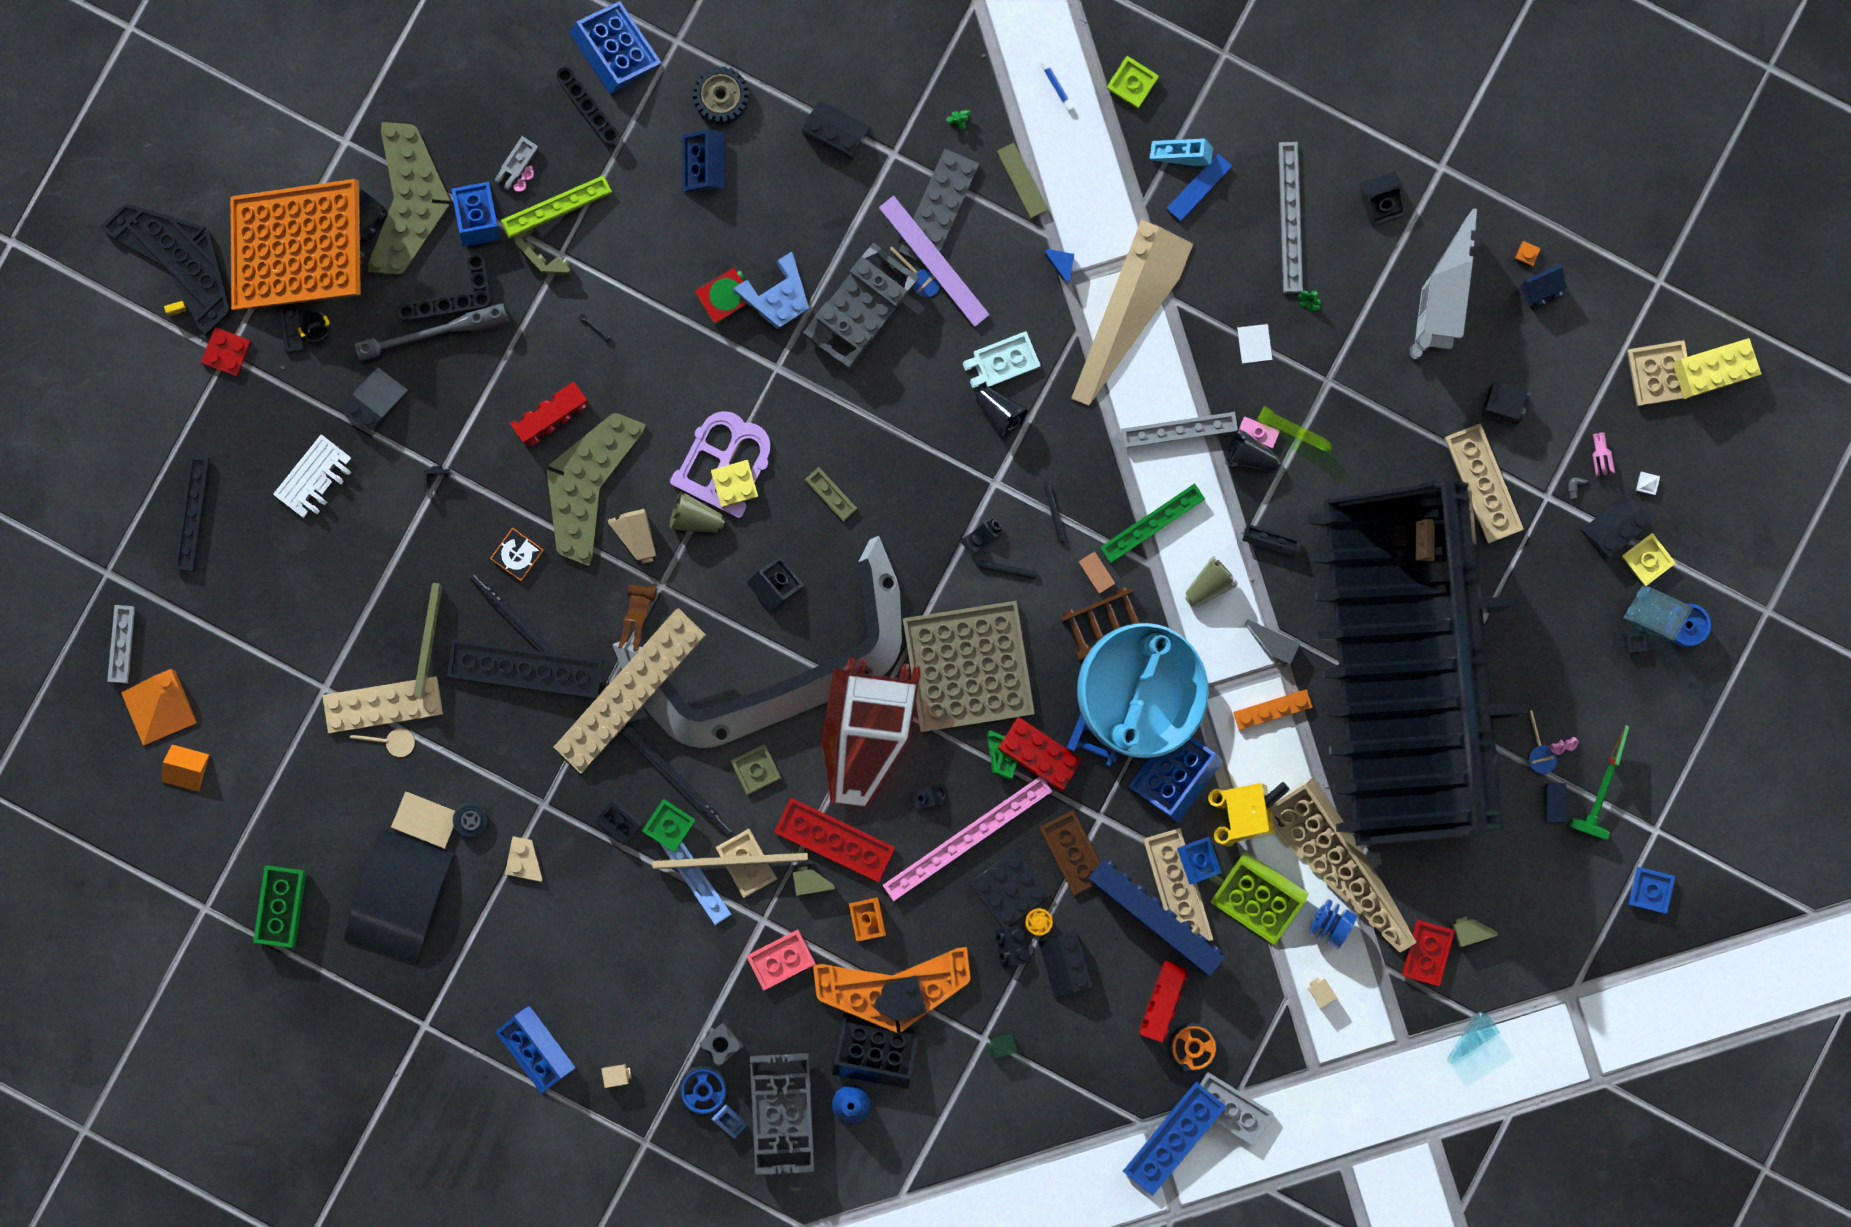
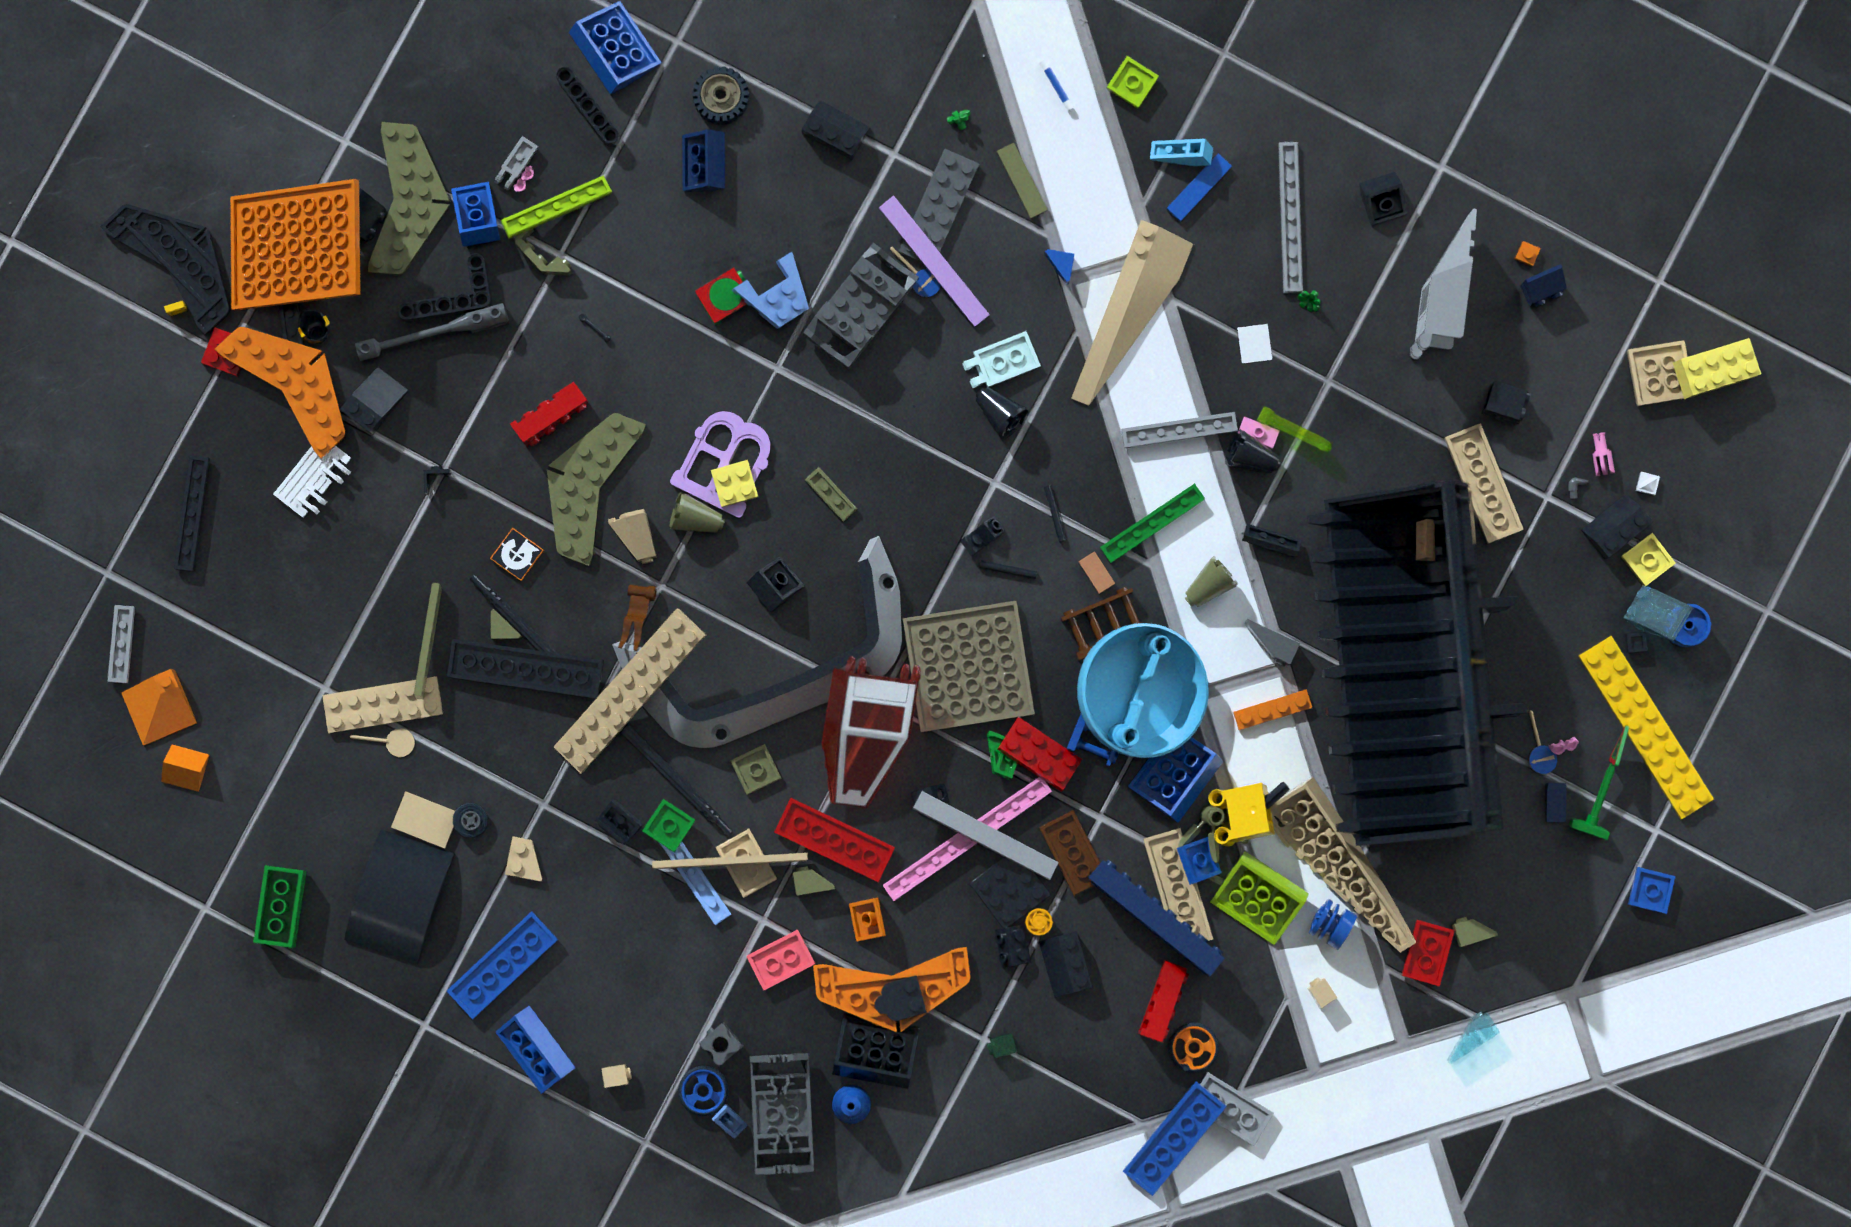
none -> orange wing [215,327,345,459]
none -> blue plate [447,911,559,1019]
none -> olive slope [491,609,522,640]
none -> light grey tile [913,791,1058,880]
none -> olive plant [1178,805,1249,863]
none -> yellow plate [1578,636,1714,820]

